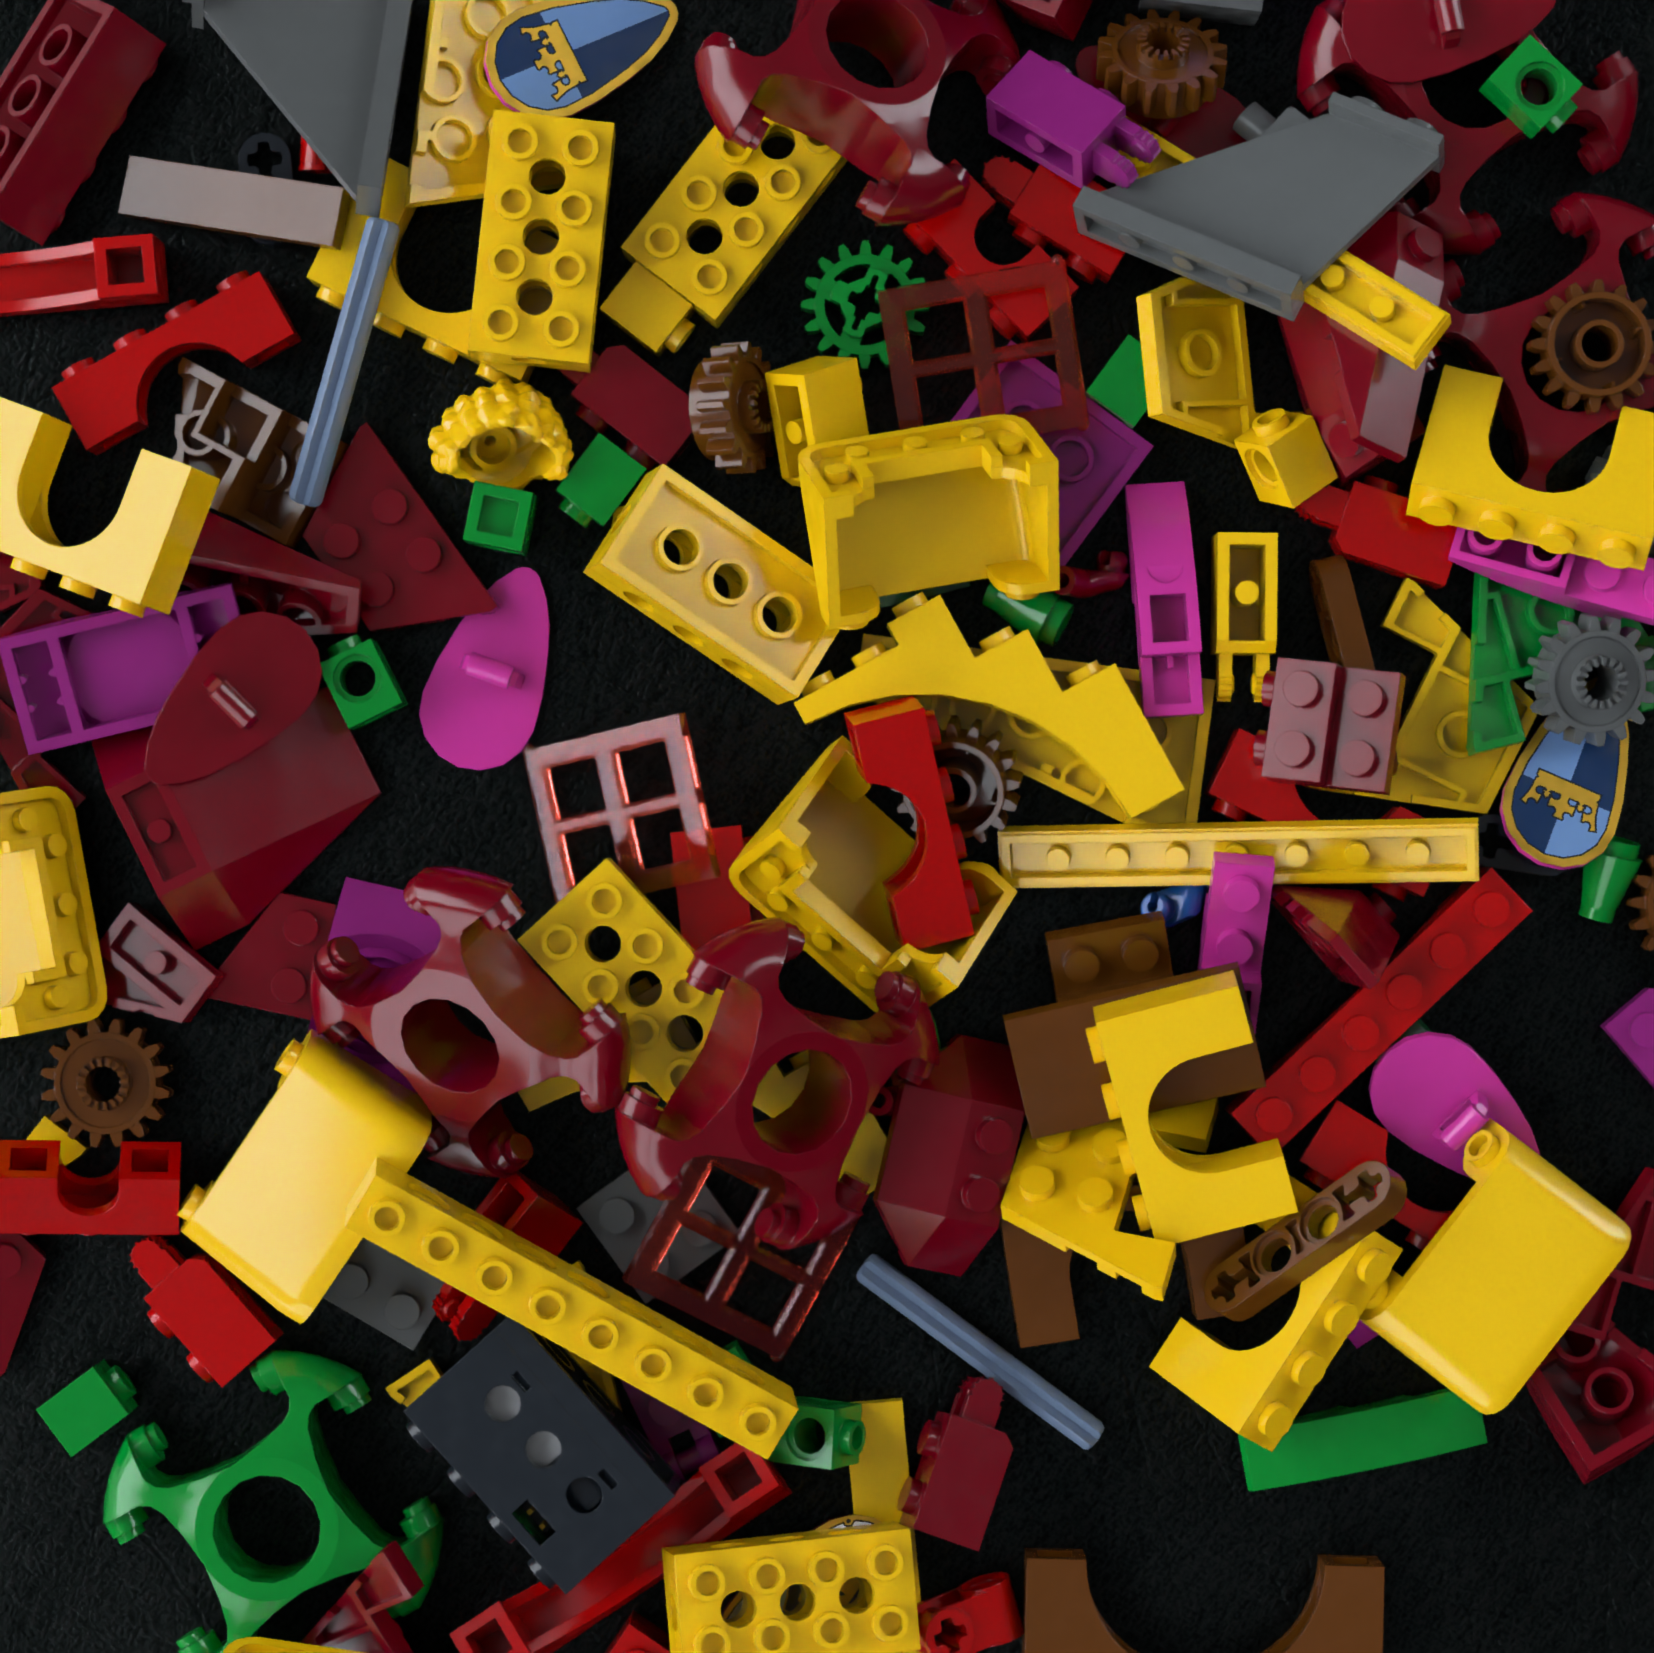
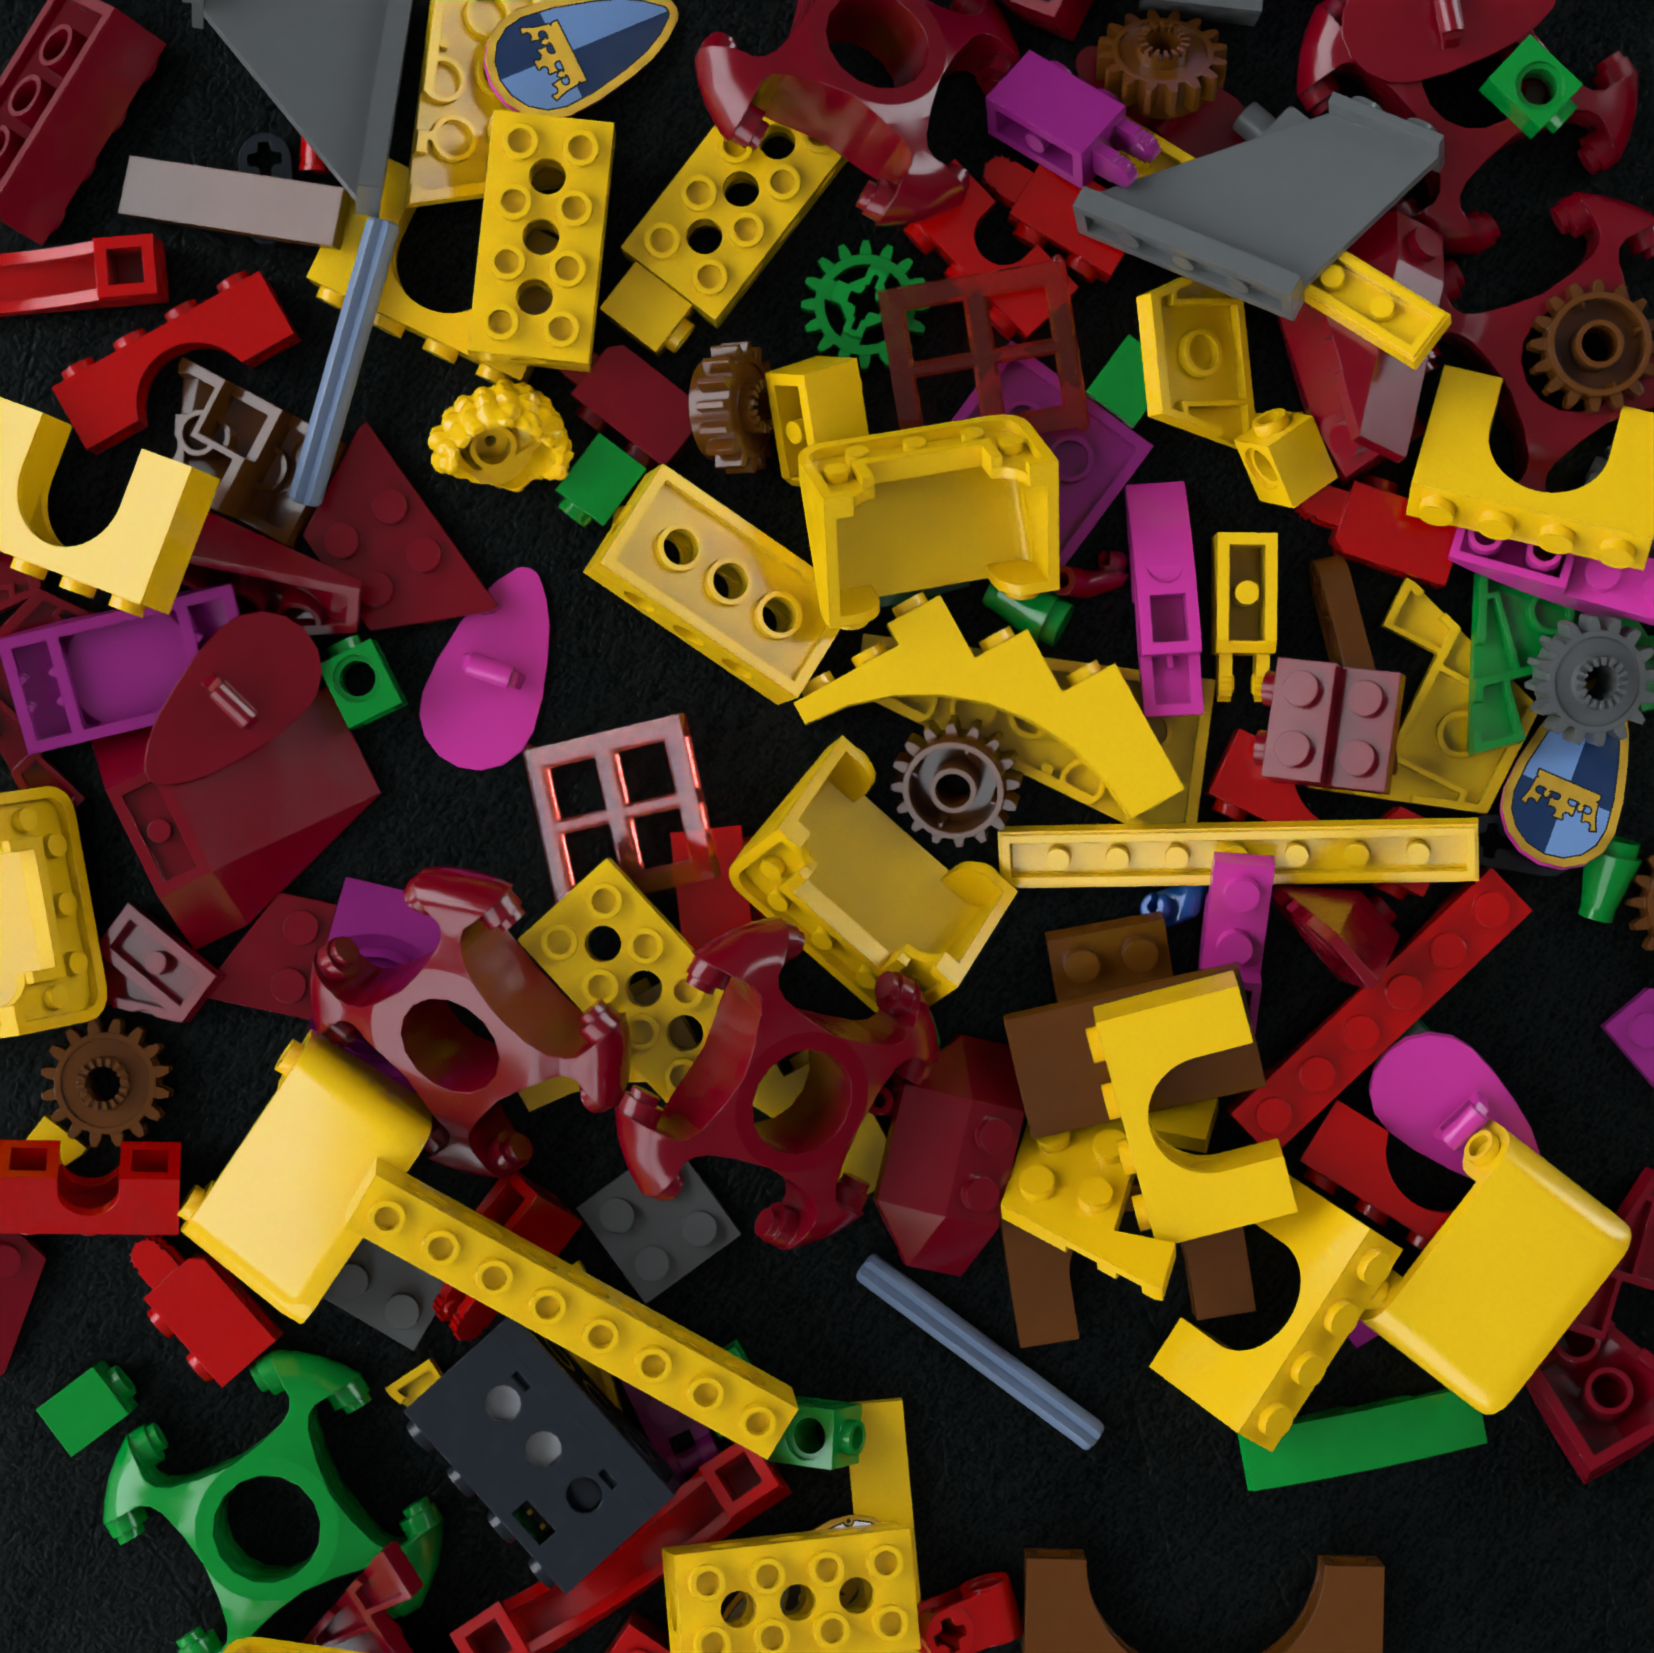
green brick [463,481,539,556] -> none
clear red window [622,1155,860,1362] -> none
red arch [844,695,979,950] -> none
dark red hinge [897,1376,1013,1552] -> none
reddish brown beam [1204,1161,1407,1321] -> none

